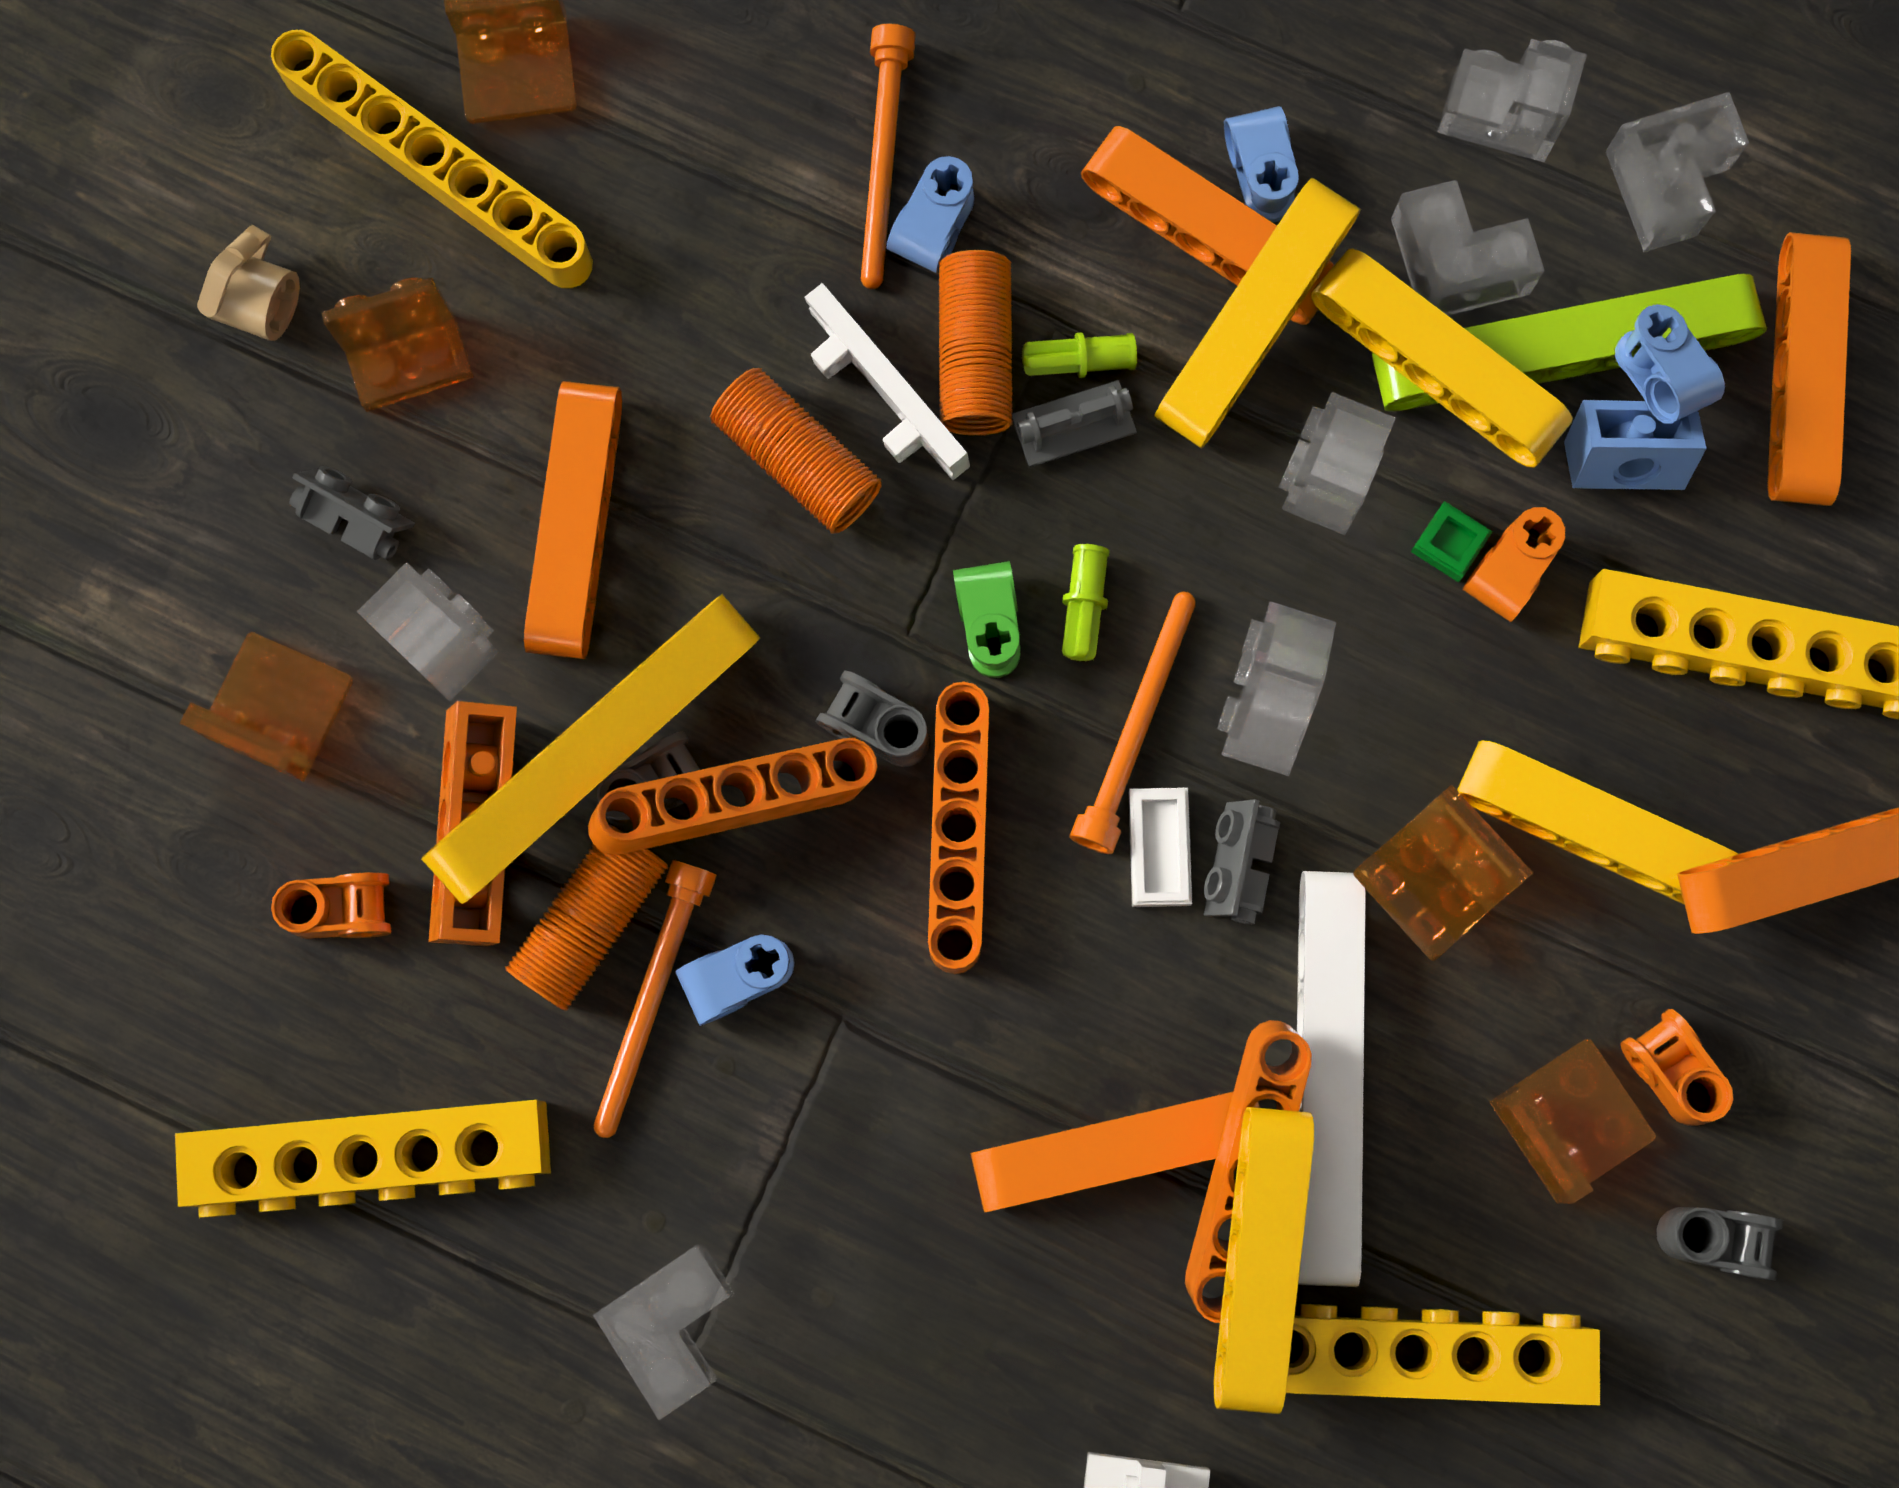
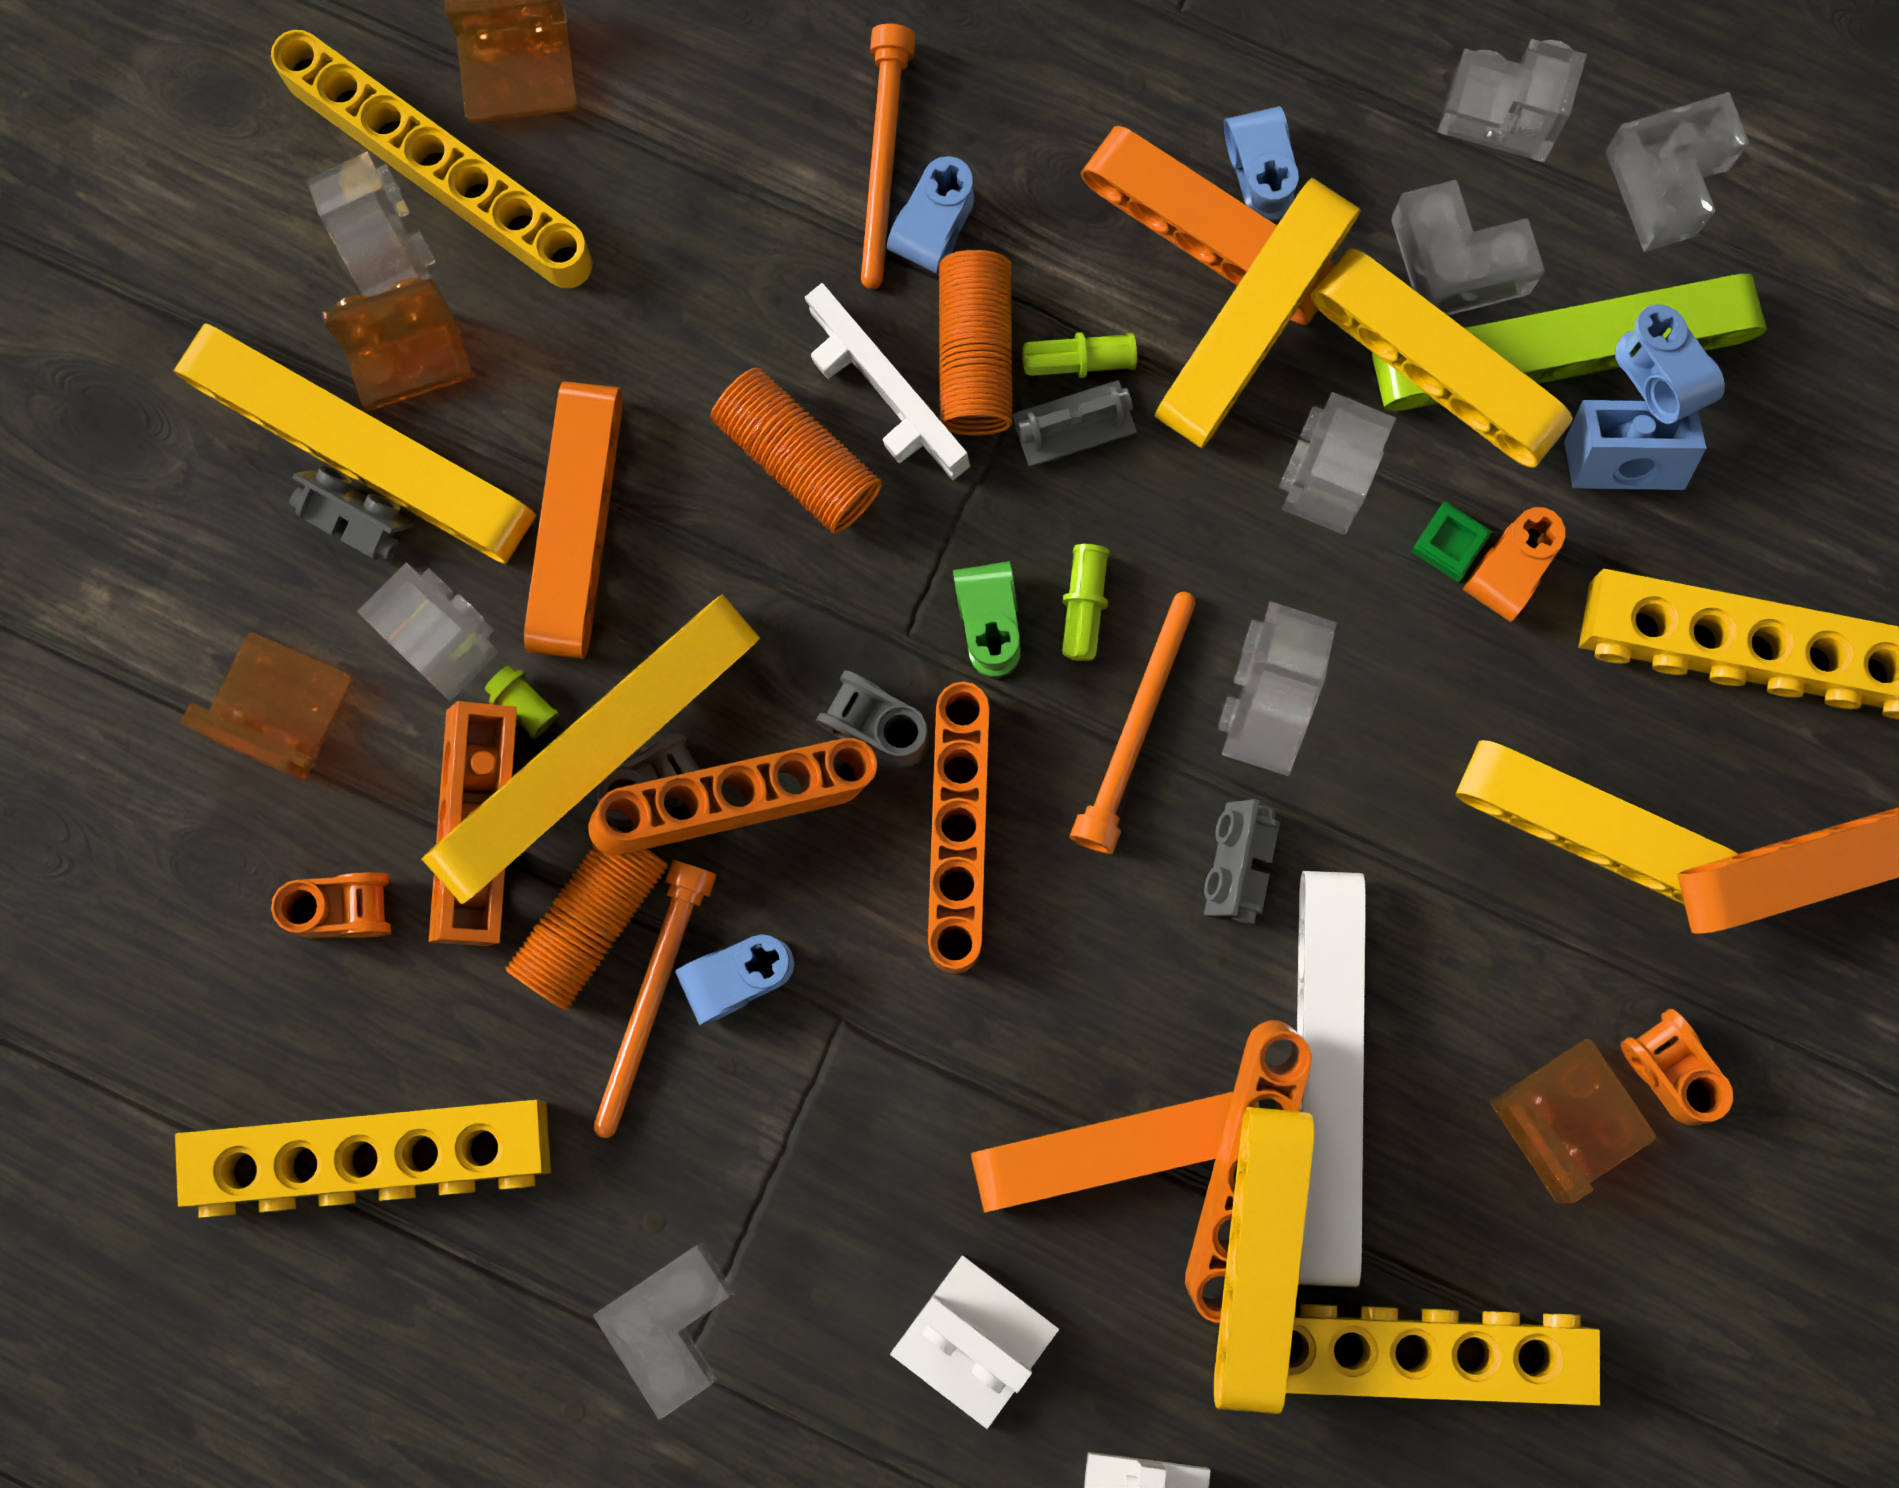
tan piece [197,225,300,341] -> none
white tile [1128,788,1192,907] -> none
clear orange bracket [1353,785,1533,961] -> none
dark grey piece [1656,1207,1784,1281] -> none
orange beam [1768,232,1851,506] -> none
none -> yellow beam [173,324,536,564]
none -> clear brick [306,151,436,315]
none -> lime pin [484,665,559,739]
none -> white bracket [890,1255,1059,1429]

